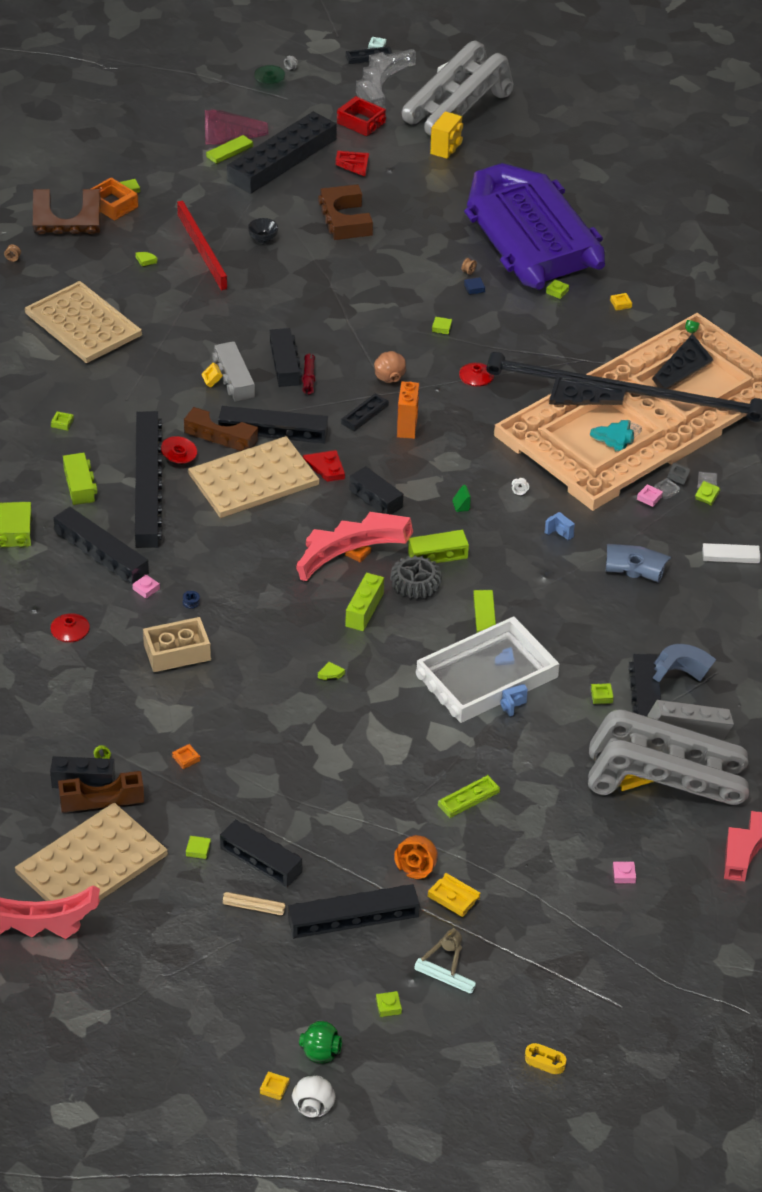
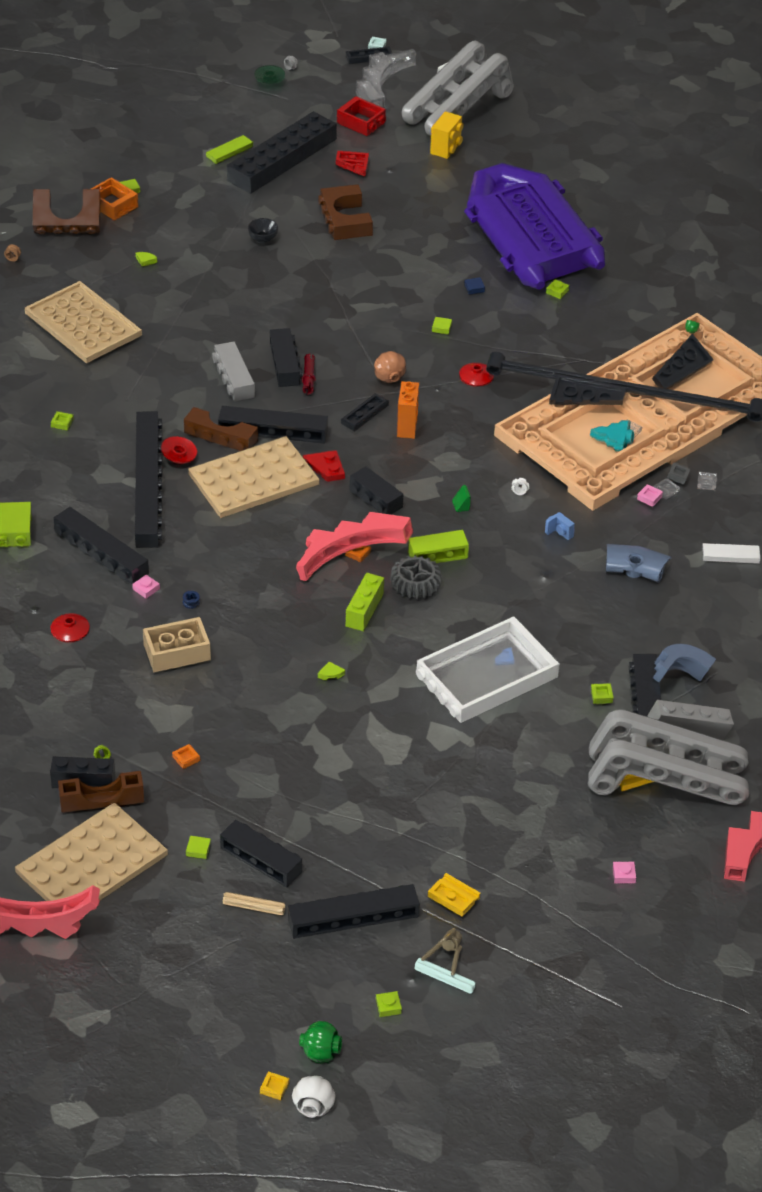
lime brick [63,453,97,505] -> none
red tile [177,200,227,291] -> none
yellow plate [202,363,223,387] -> none
clear pink wedge [205,110,268,144] -> none
orange cylinder [394,835,438,879] -> none
lime tile [438,775,500,818] -> none
medium nougat bush [461,258,477,275] -> none
lime tile [473,590,496,633] -> none
medium blue bracket [500,684,528,717] -> none
yellow beam [525,1043,566,1074] -> none
yellow tile [610,293,632,310] -> none
lime plate [695,481,720,506] -> none

